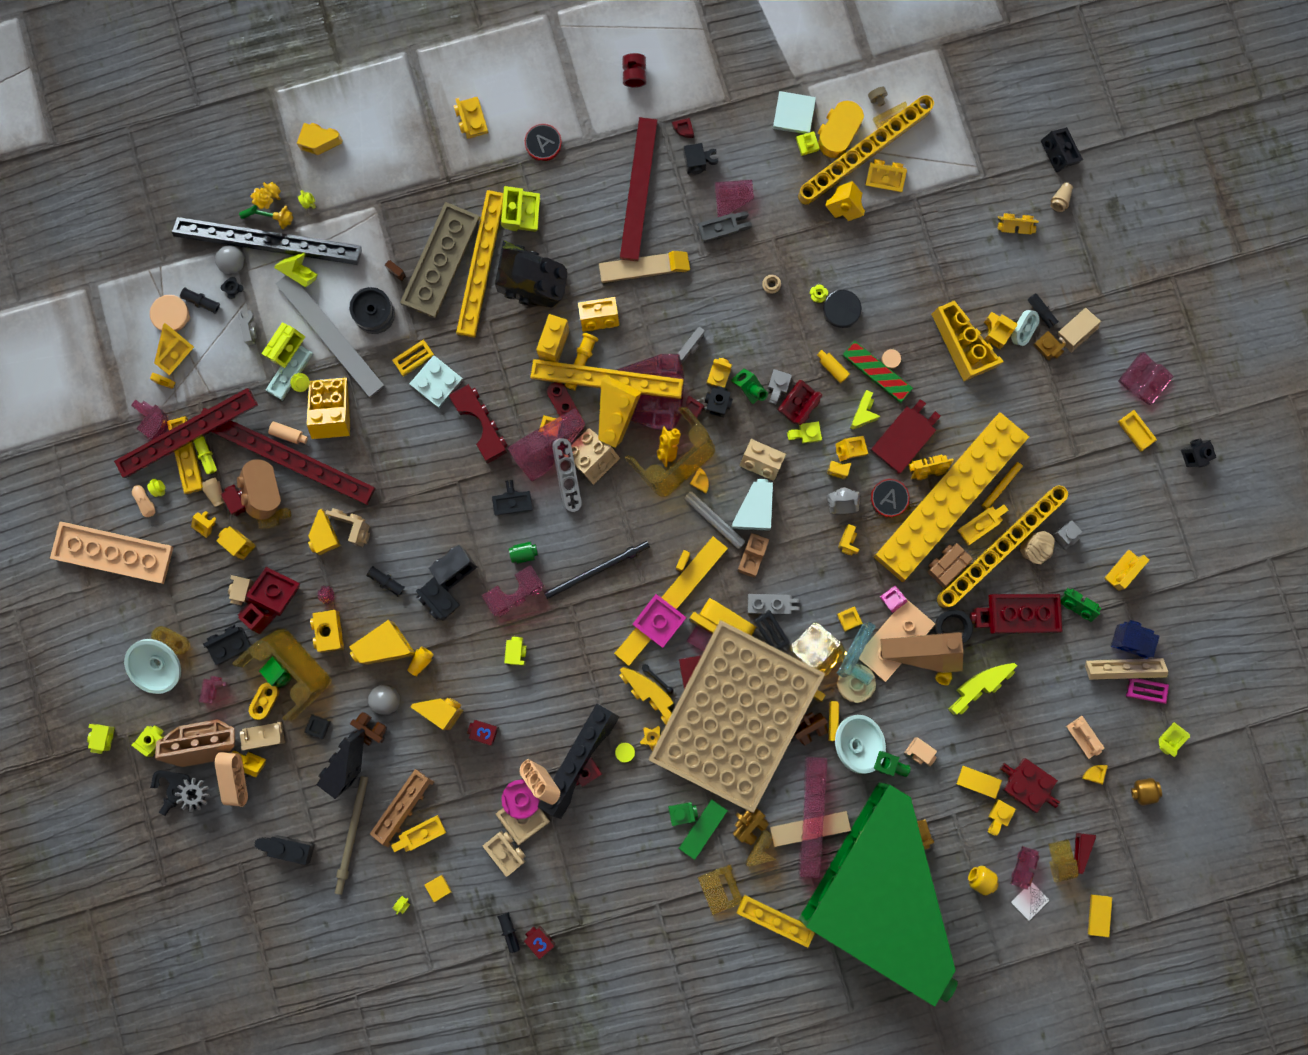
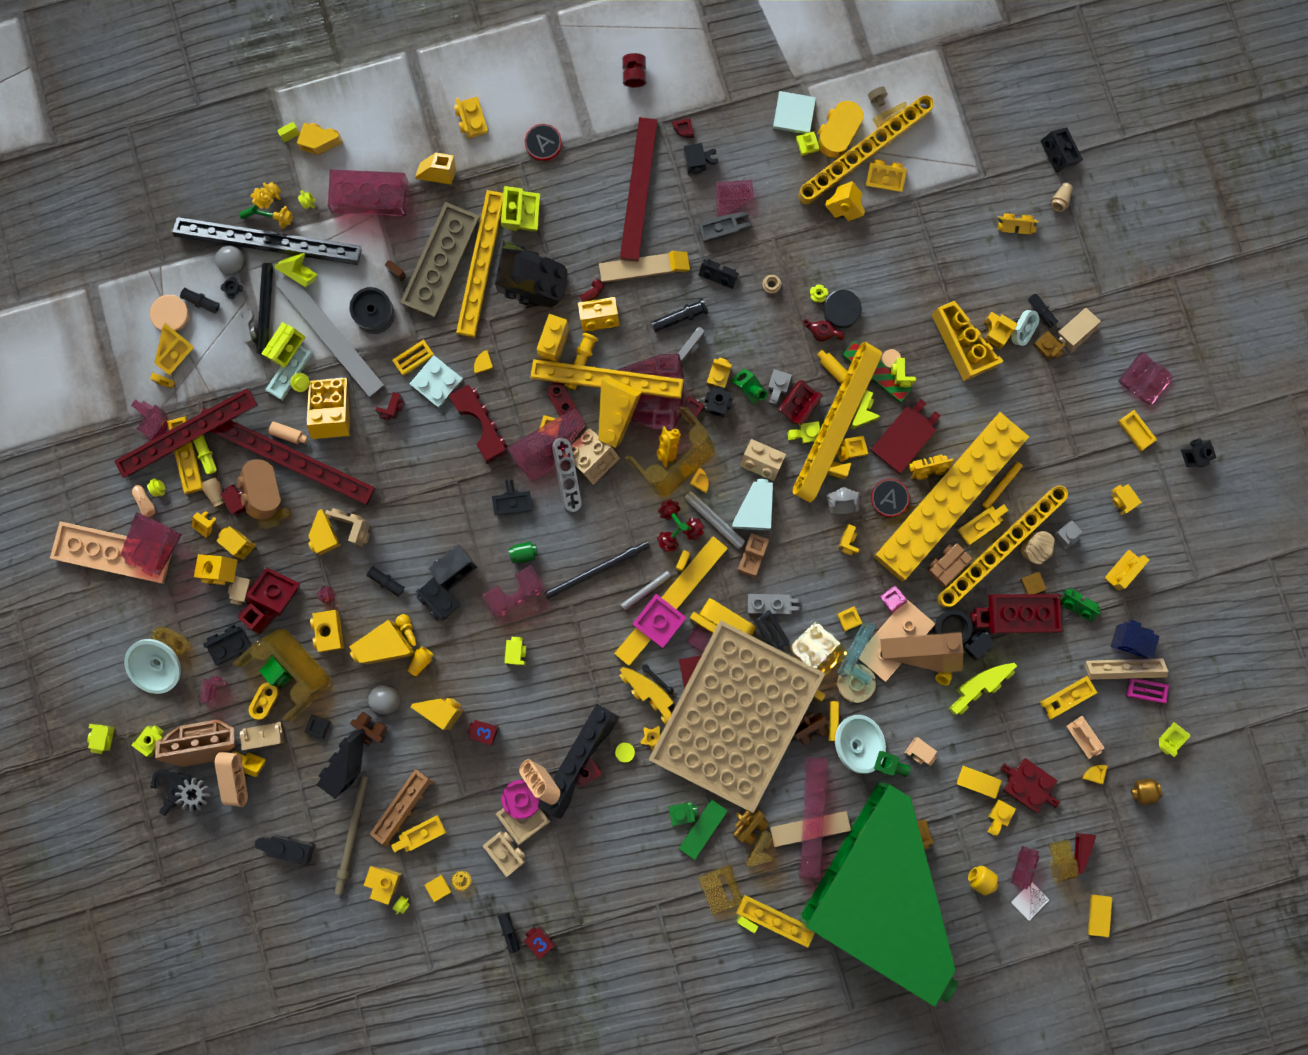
none -> clear pink slope [120,512,182,576]
none -> yellow brick [194,554,238,585]
none -> black axle [256,263,273,355]
none -> neon yellow tile [277,122,300,143]
none -> clear pink brick [327,169,408,216]
none -> yellow brick [363,866,402,905]
none -> dark red bracket [375,392,404,420]
none -> yellow bar [395,614,416,646]
none -> yellow slope [415,153,456,185]
none -> clear yellow tile [451,870,472,891]
none -> yellow tile [474,350,493,375]
none -> dark red arm [580,279,604,302]
none -> light grey bar [620,571,671,610]
none -> black pin [651,298,708,333]
none -> dark red plant [657,499,705,552]
none -> black hinge [698,259,739,289]
none -> neon yellow tile [736,915,758,934]
none -> yellow beam [792,342,882,503]
none -> dark red piece [802,319,845,342]
none -> neon yellow bracket [891,358,916,387]
none -> black brick [963,630,995,660]
none -> pearl gold tile [1020,572,1046,594]
none -> yellow plate [1040,676,1097,720]
none -> yellow brick [1111,484,1142,516]

